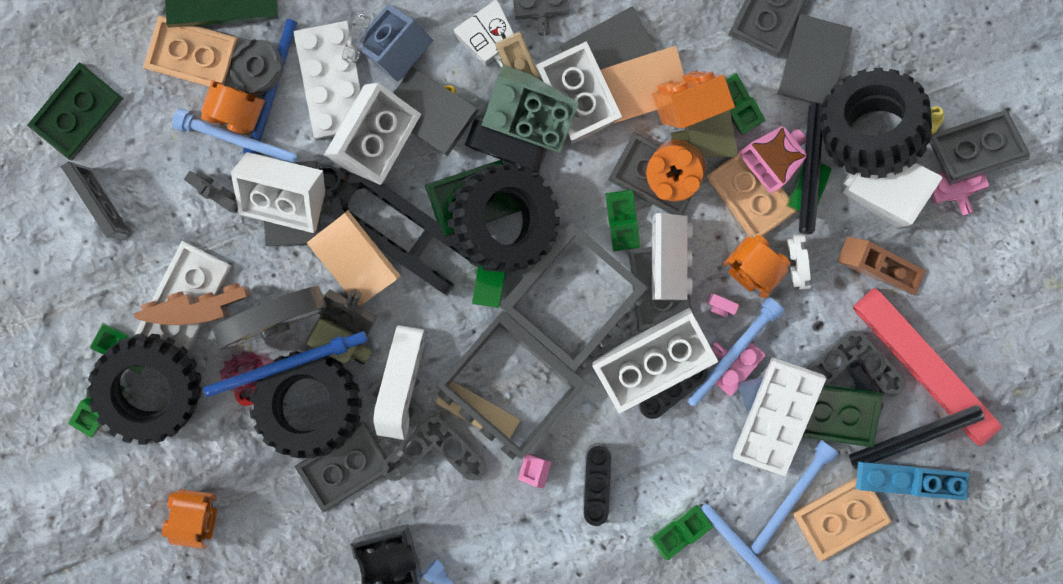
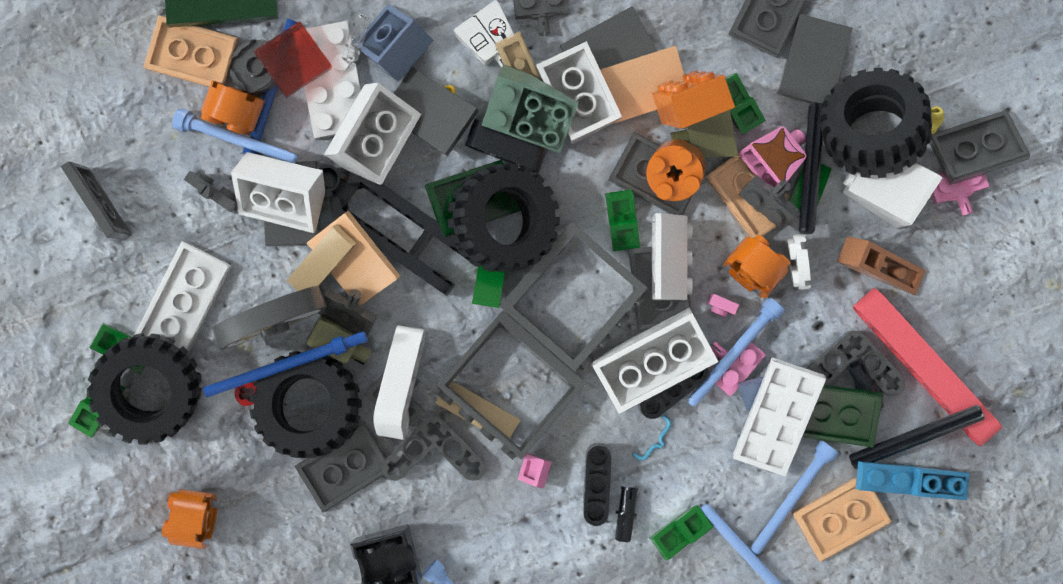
dark green tile [27,62,124,161] -> none
nougat slope [133,283,252,325] -> none
clear pink gear [220,351,264,392] -> none
none -> clear red tile [254,21,332,98]
none -> tan tile [286,224,357,291]
none -> black axle [615,486,639,542]
none -> medium azure piece [632,414,671,460]
none -> dark grey plate [738,175,799,229]

